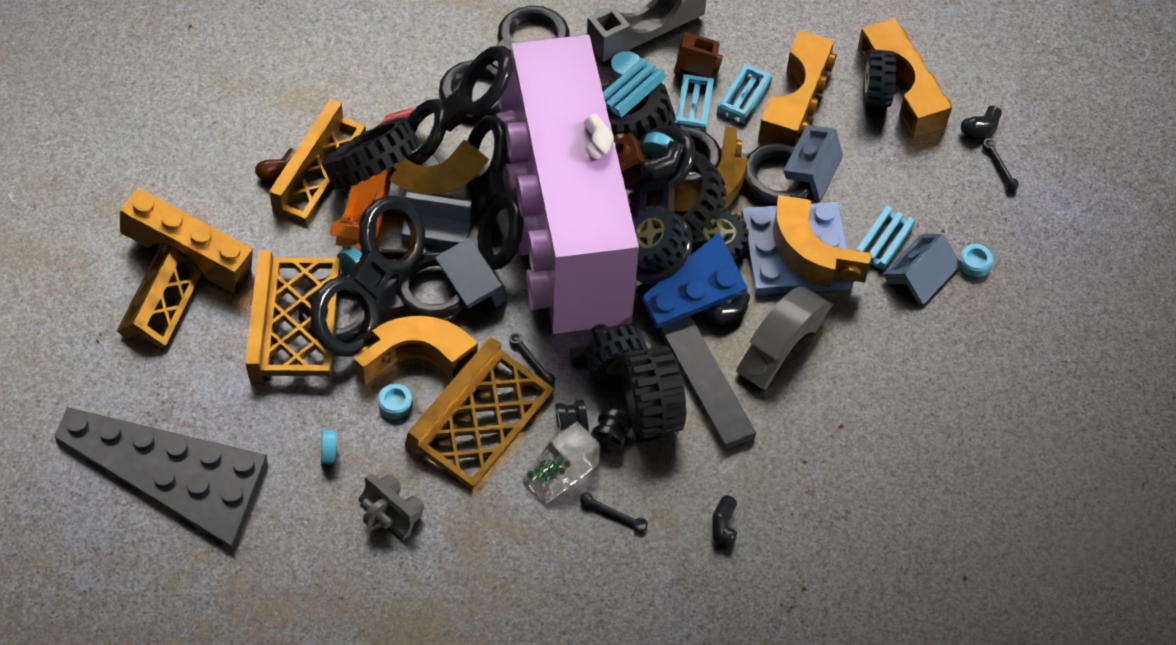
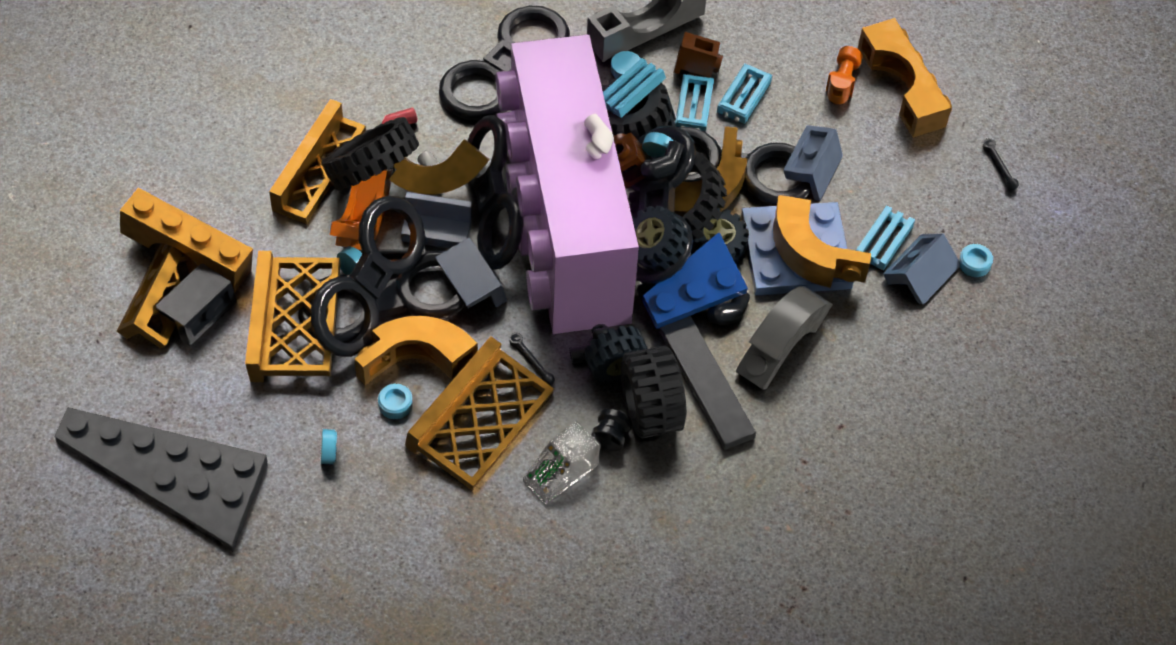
reddish brown arm [255,148,296,181] -> none
dark grey hips [358,473,425,540] -> none
black bar [406,45,513,165] -> none
black wheel [555,399,589,438] -> none
black hinge [580,493,648,533] -> none
black arm [712,495,738,548] -> none
arch [758,30,837,146] -> none
black wheel [863,50,896,107] -> none
black arm [960,106,1002,137] -> none
none -> panel [156,264,237,346]
none -> orange leg [826,46,863,104]

